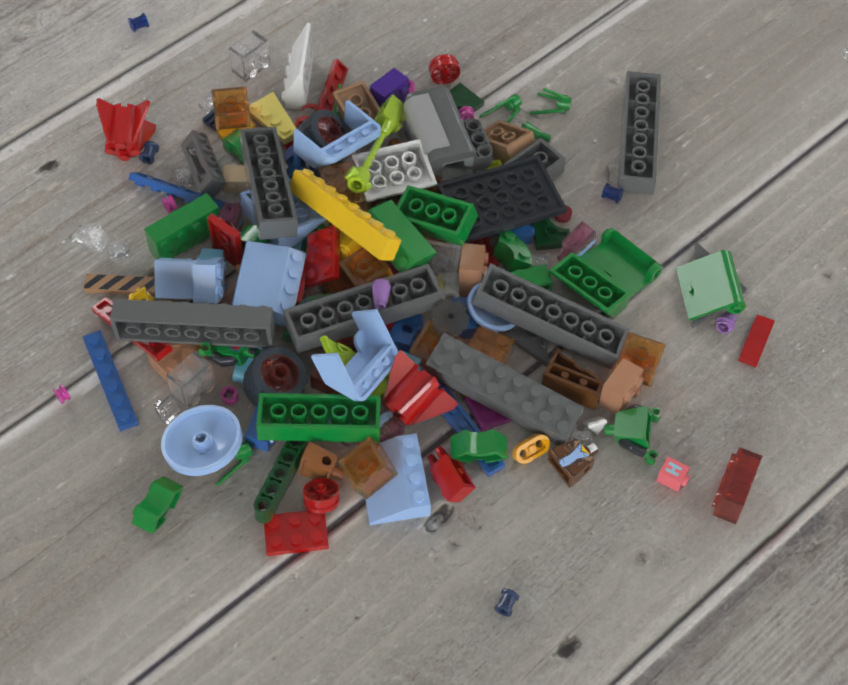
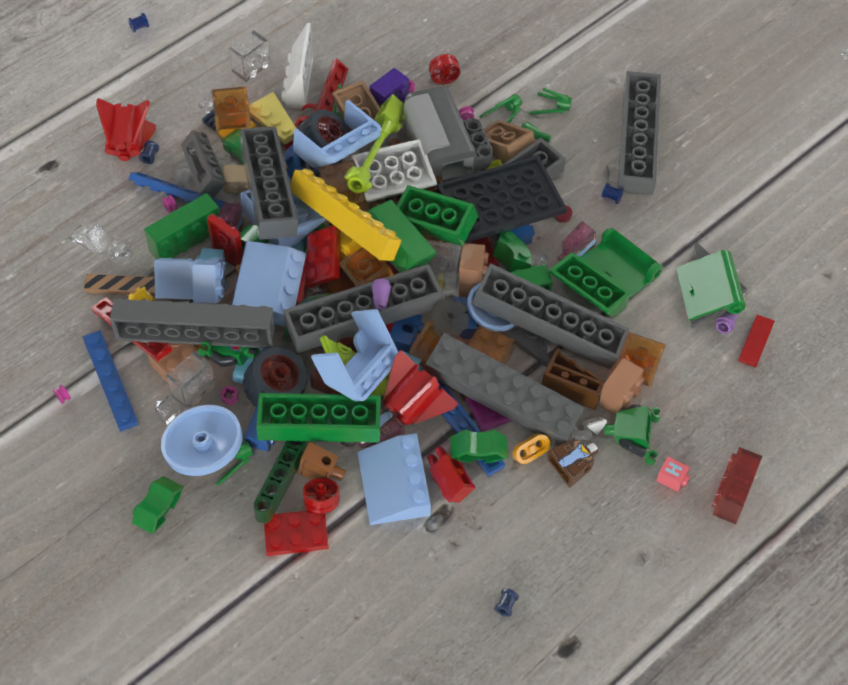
clear orange brick [338,436,398,499] -> none
dark green tile [450,83,484,112] -> none
dark green tile [531,218,573,250] -> none

